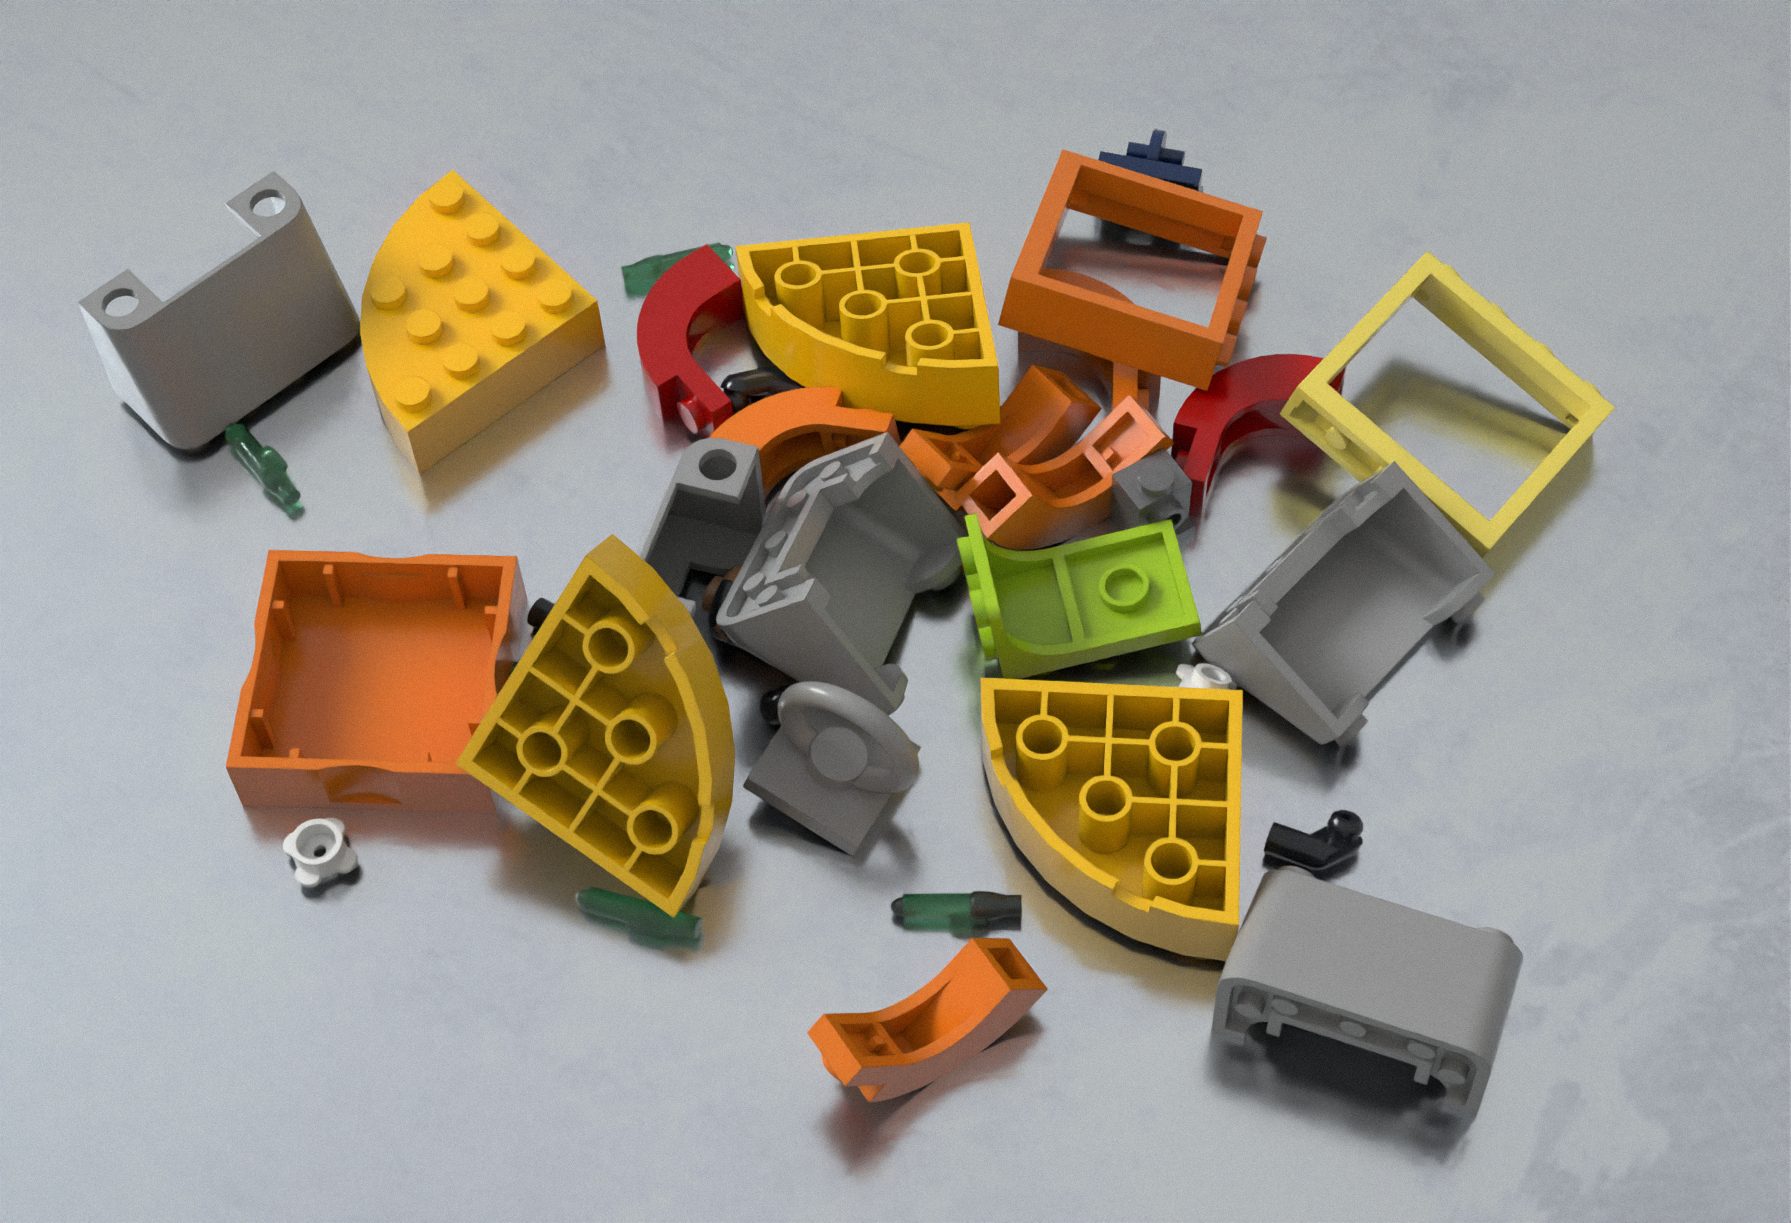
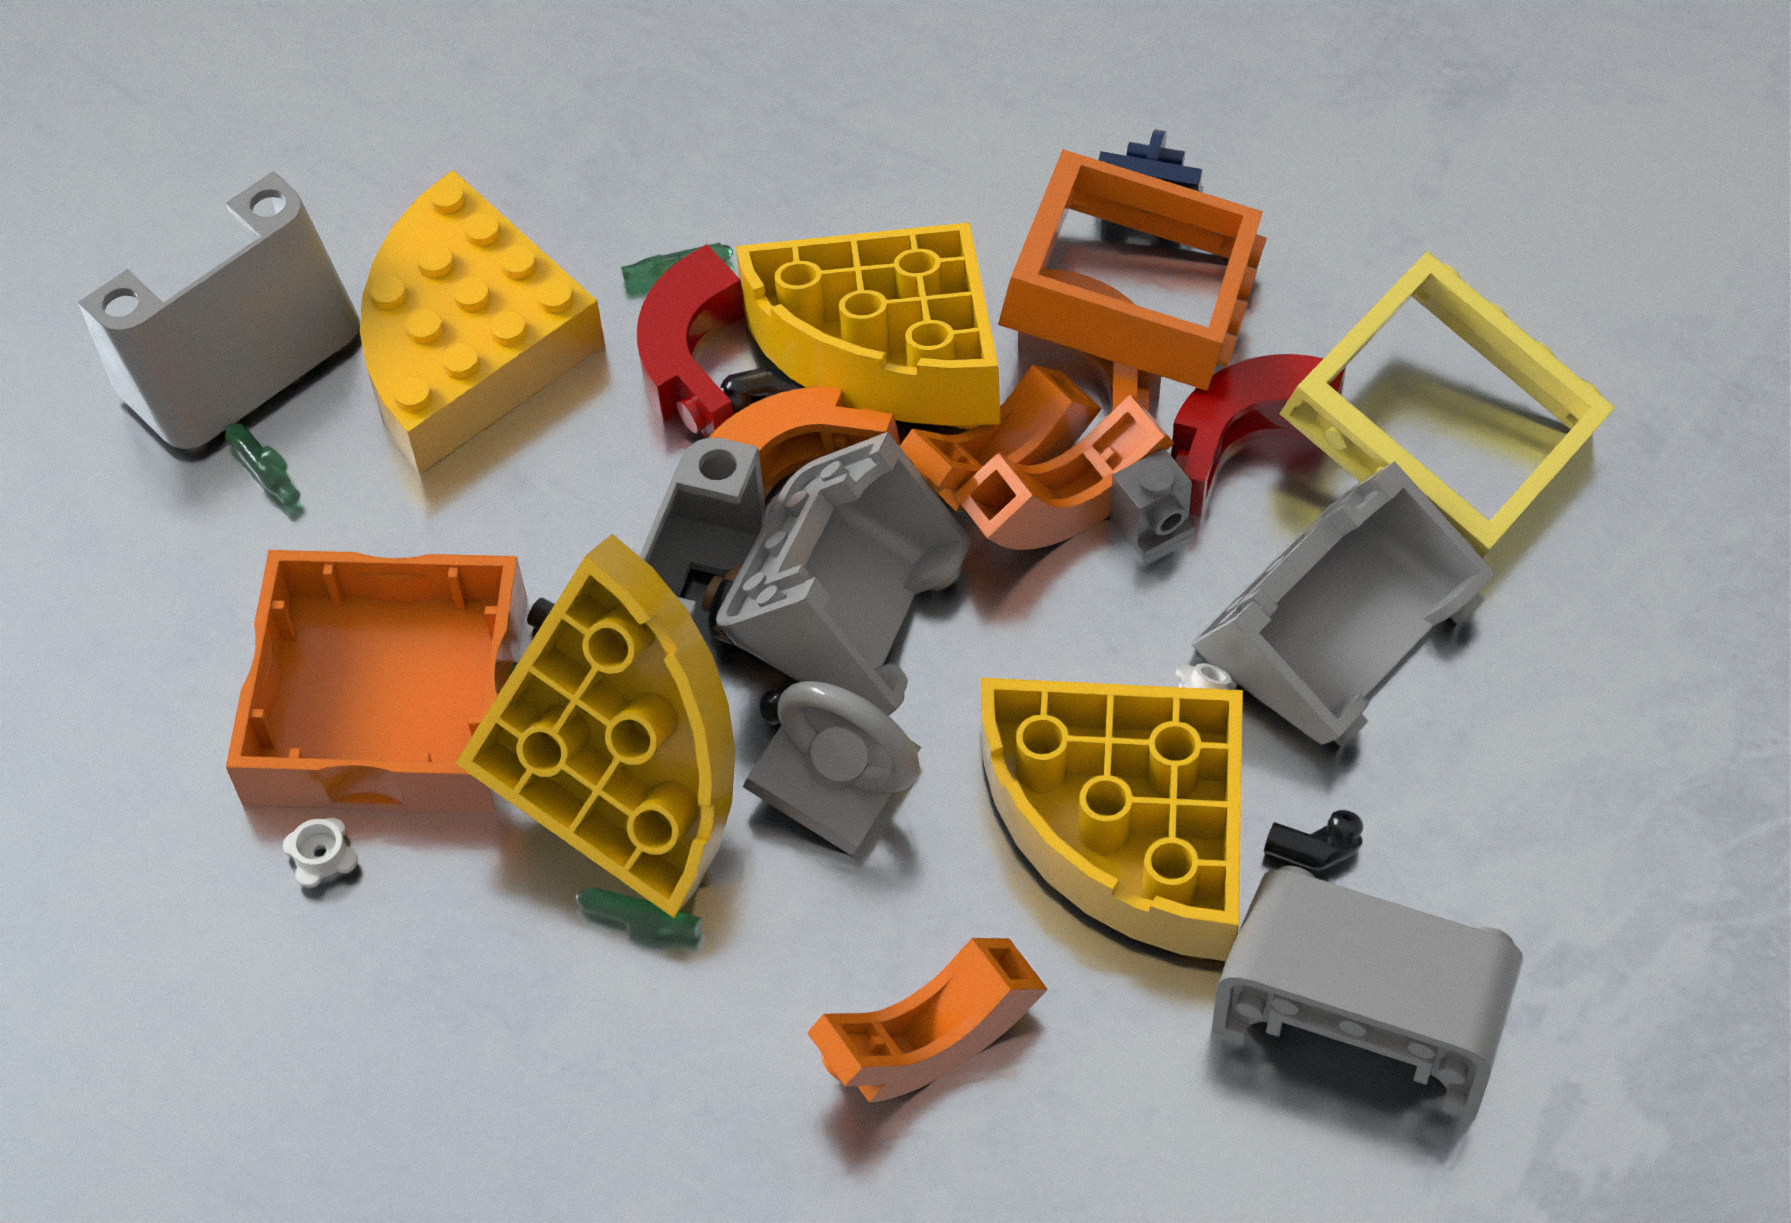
clear green piece [891,891,1022,927] -> none
lime bracket [957,513,1202,679] -> none

